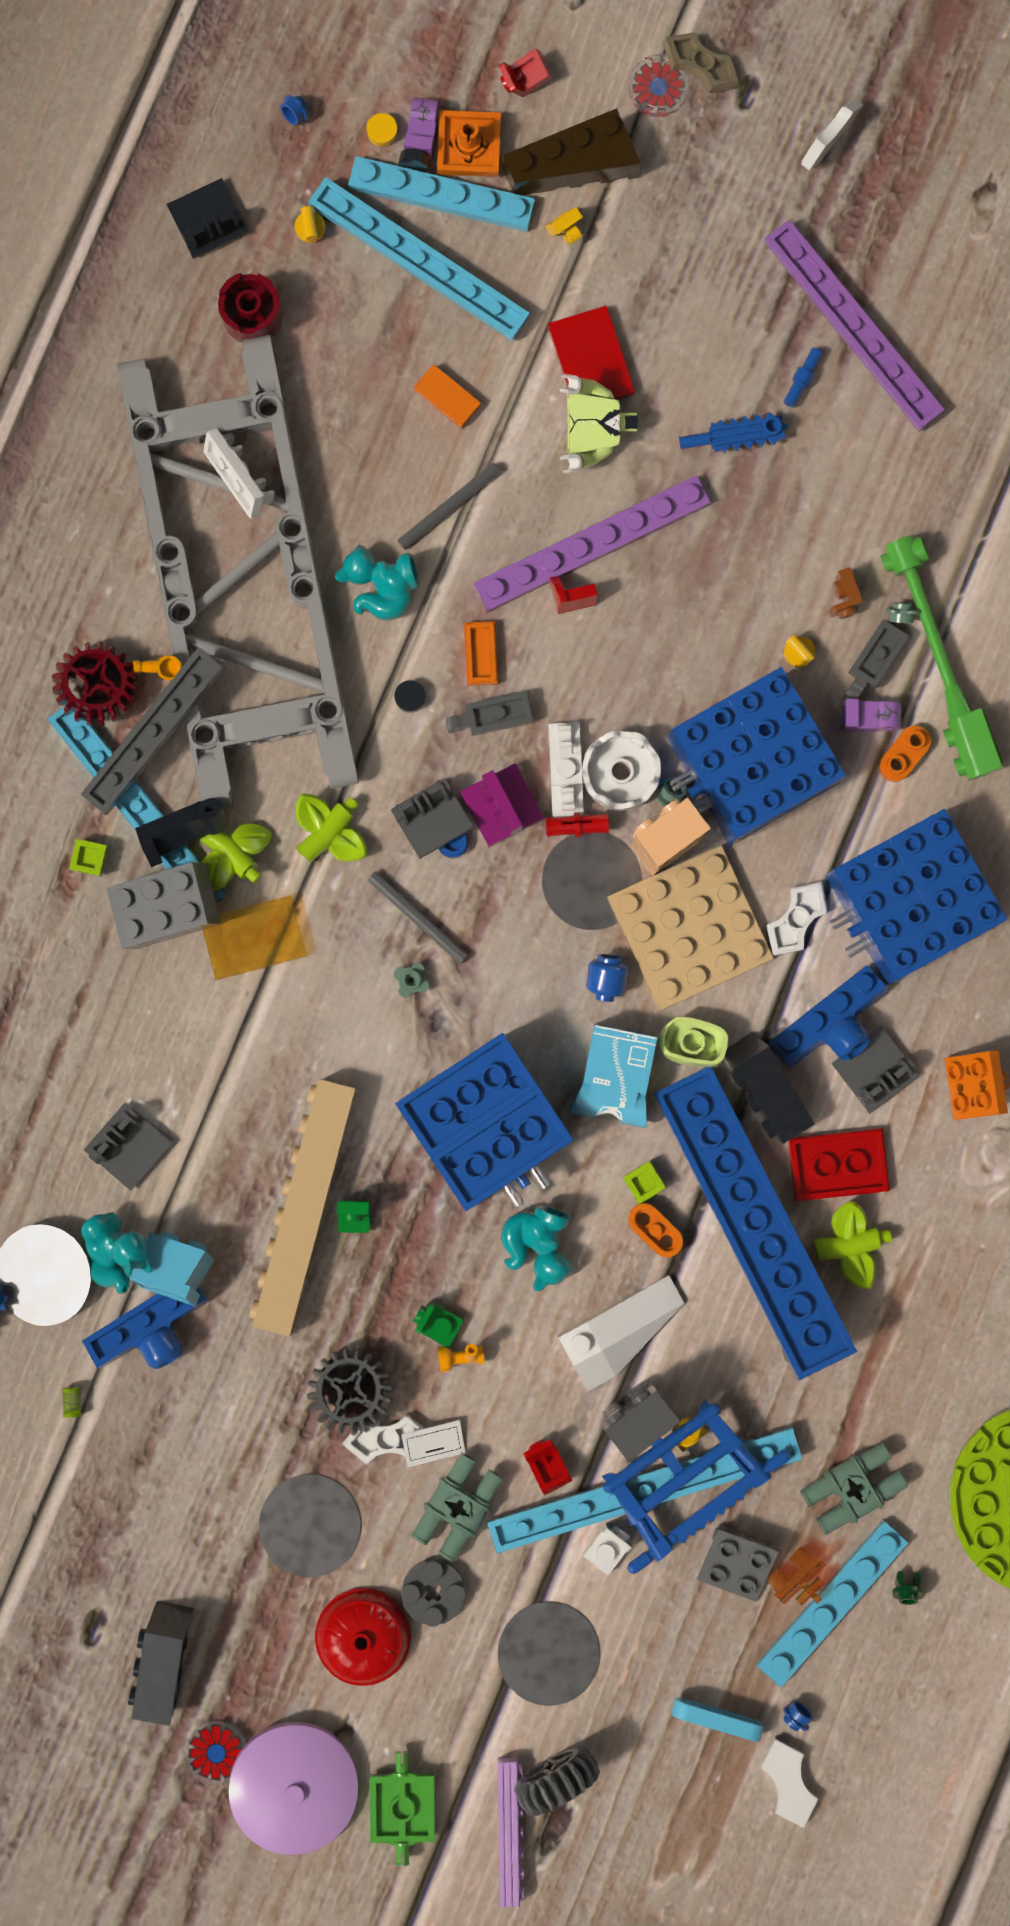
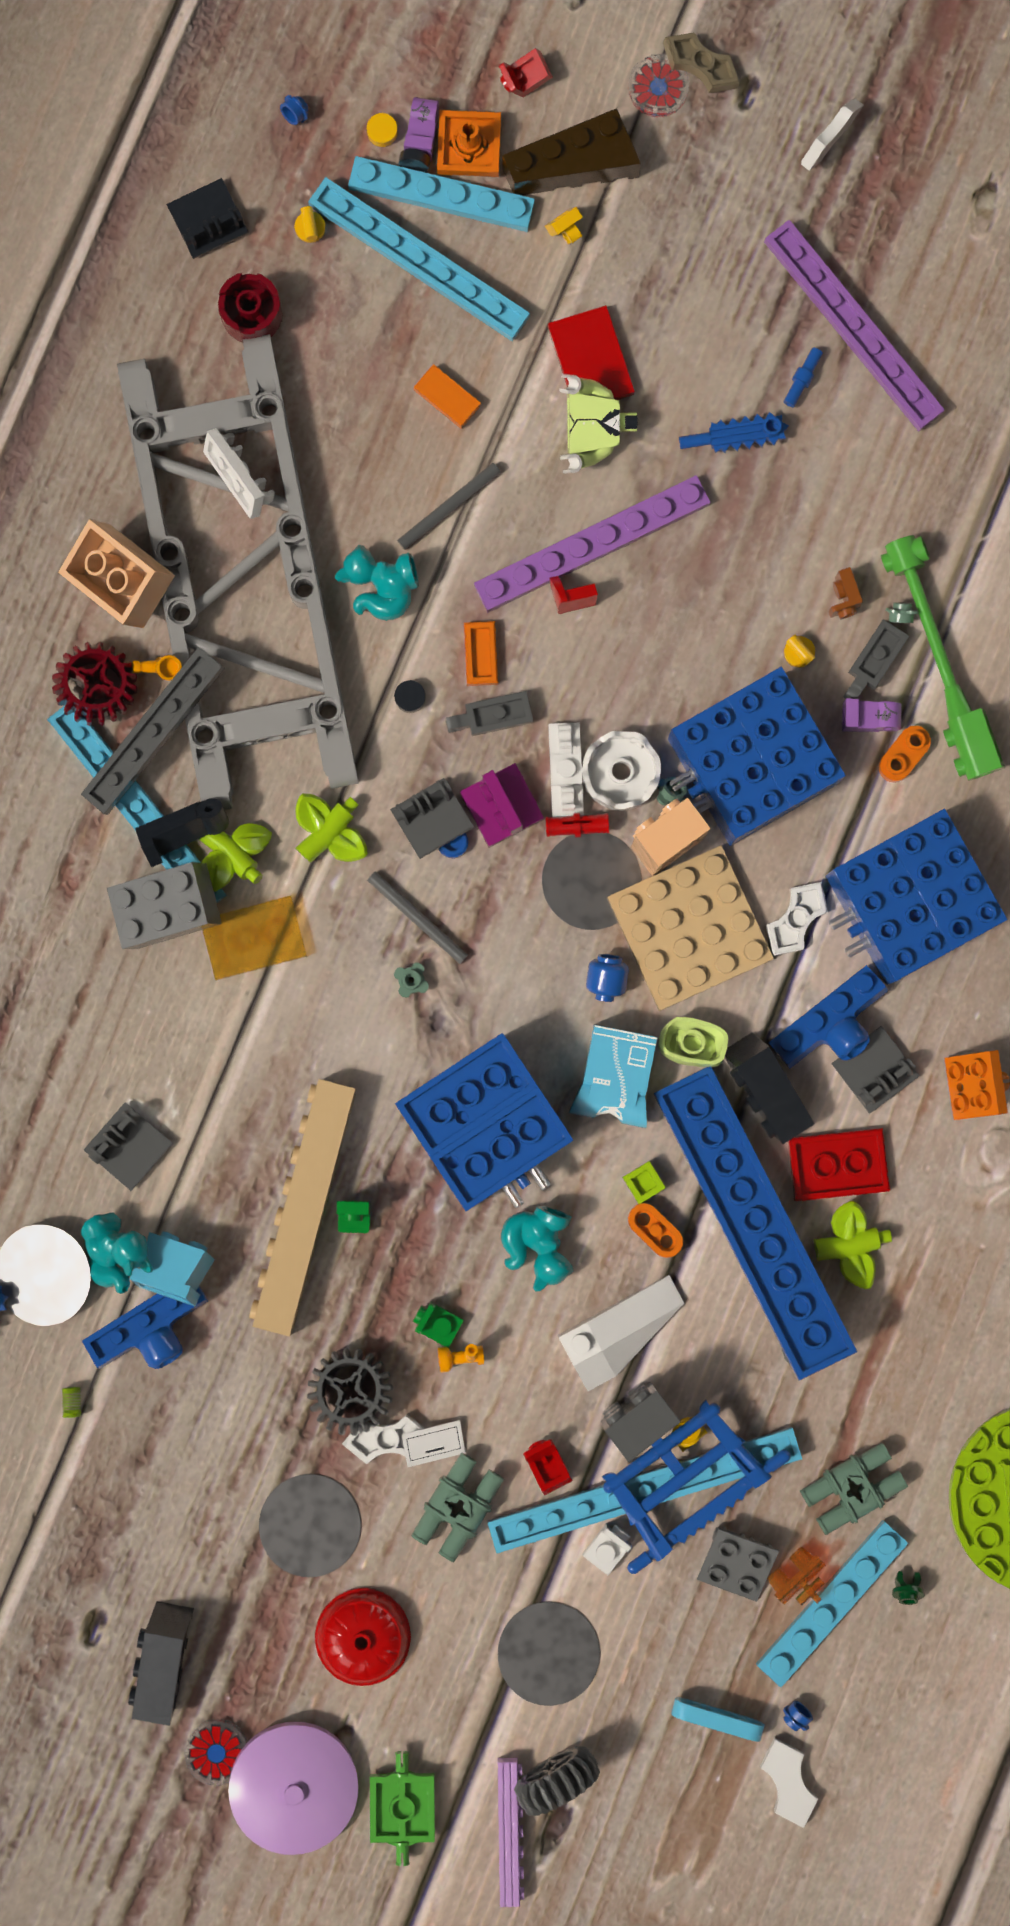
lime plate [69,839,108,877] -> none
dark grey plate [401,1560,465,1627] -> none
none -> light nougat brick [58,519,175,628]

